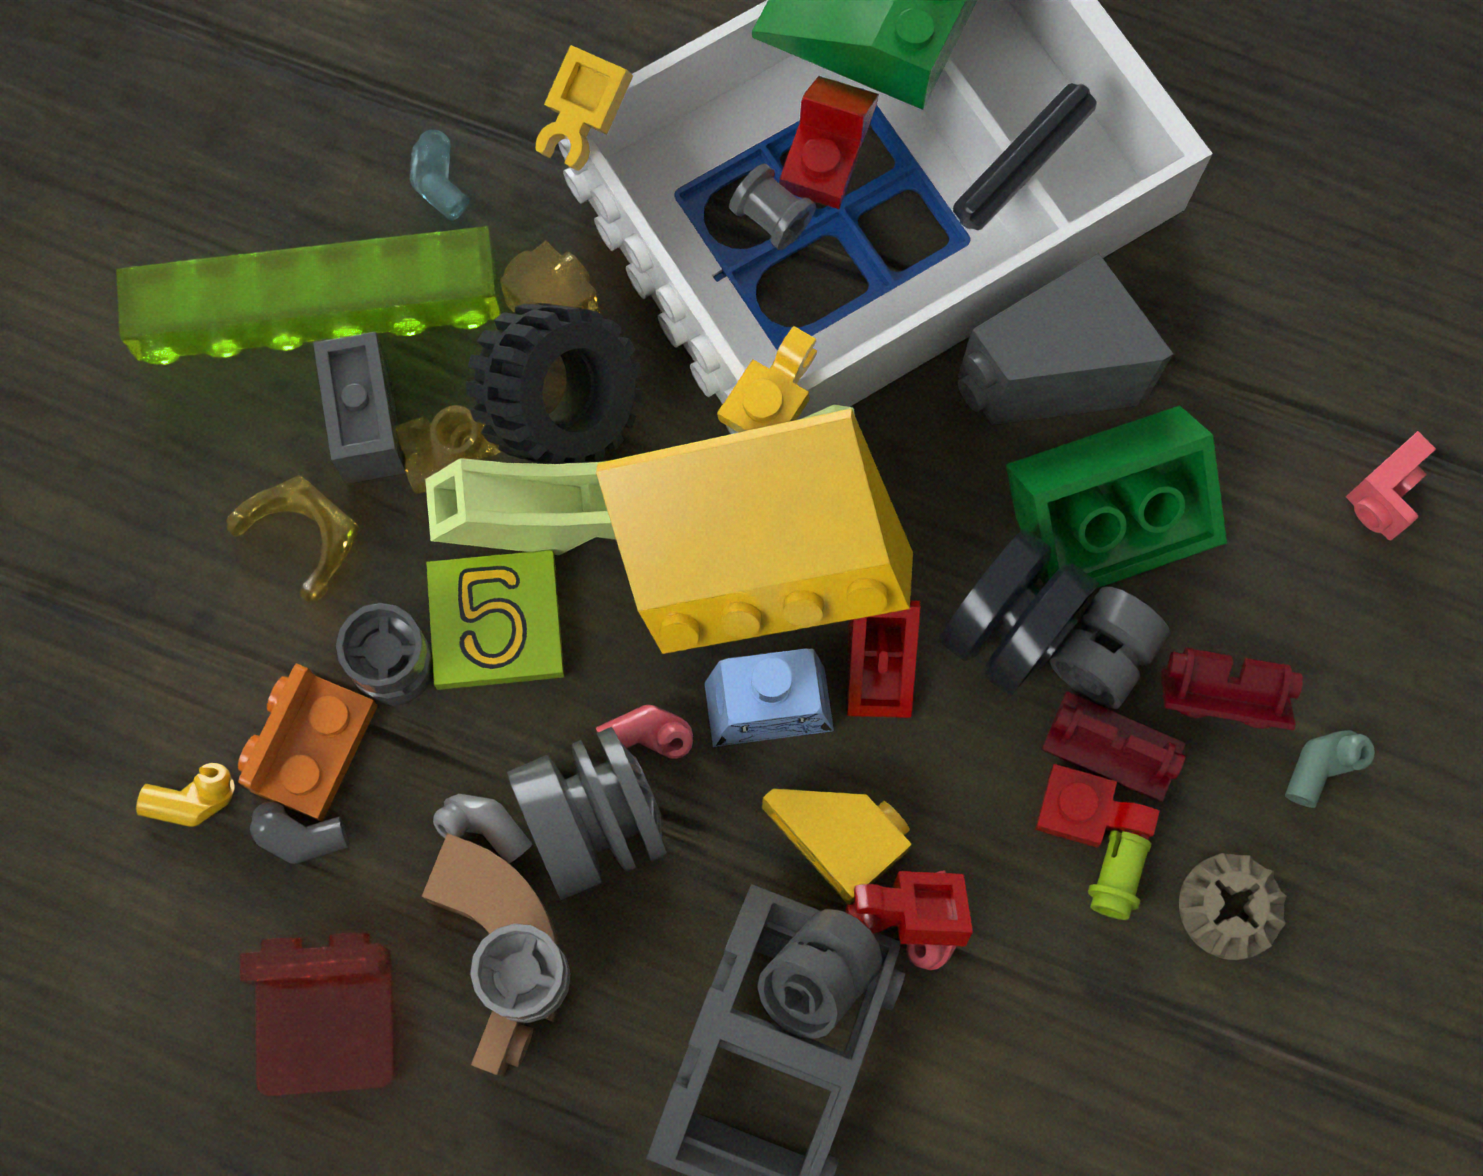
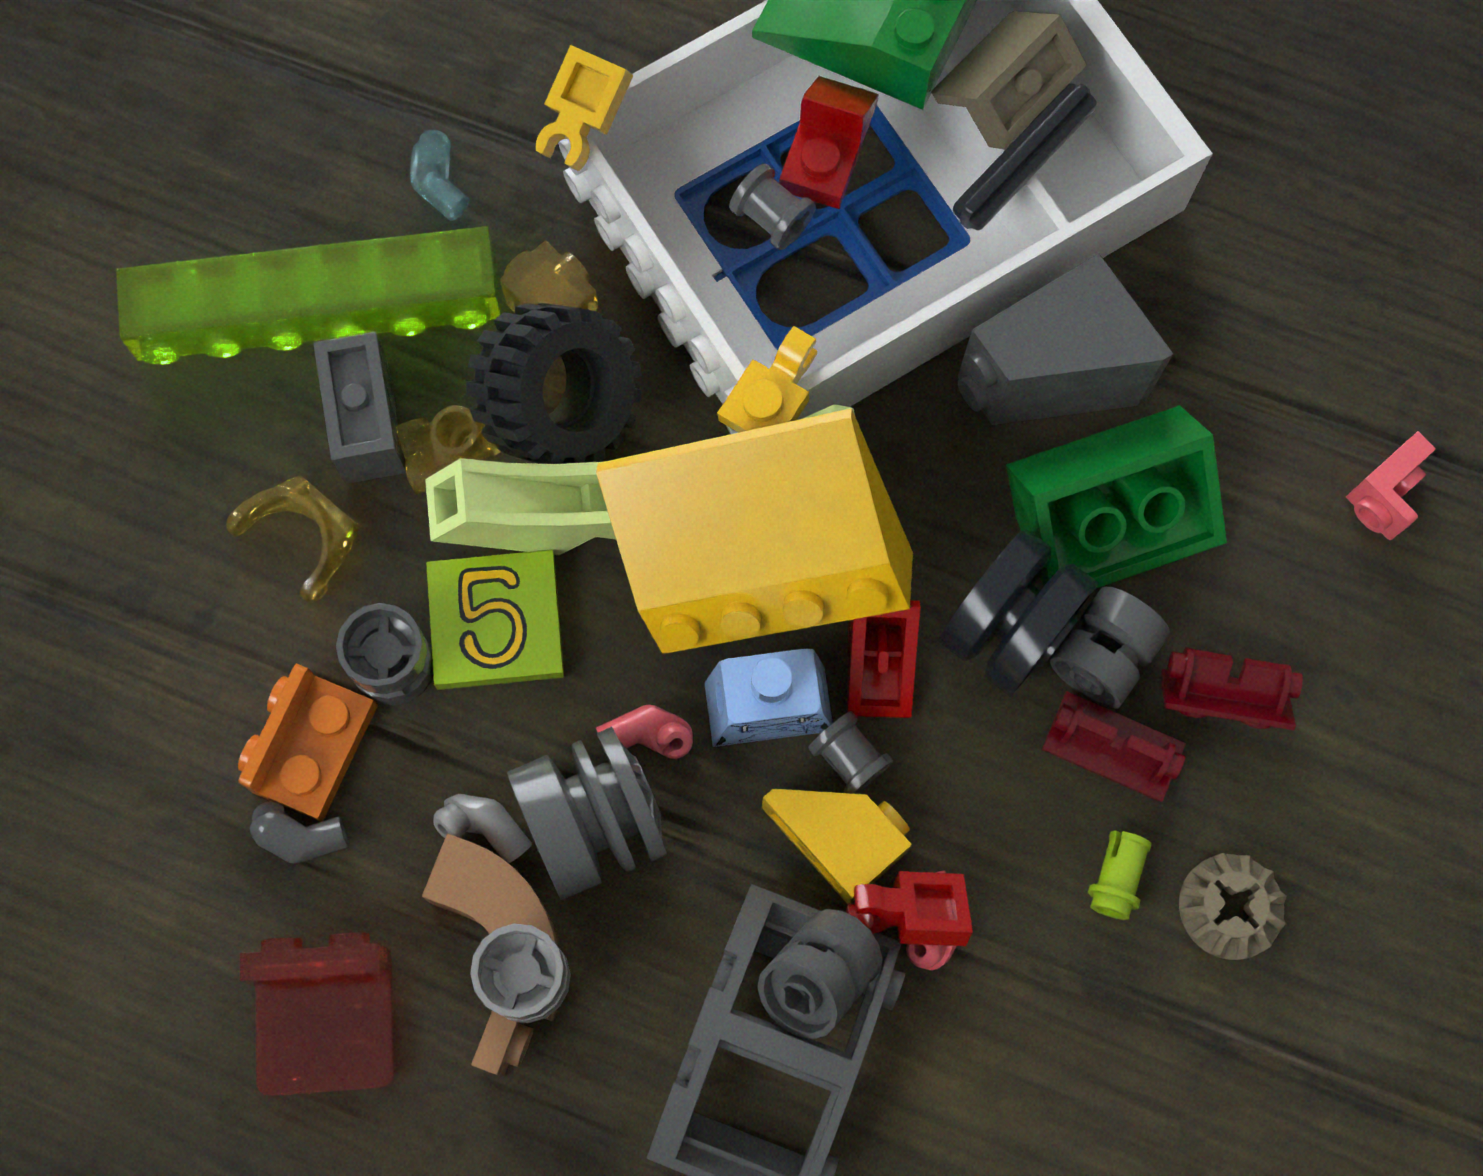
yellow arm [136,763,235,827] -> none
red plate [1035,764,1160,848] -> none
sand green arm [1285,730,1375,808] -> none
none -> dark grey bush [808,711,894,794]
none -> dark tan panel [931,11,1087,150]

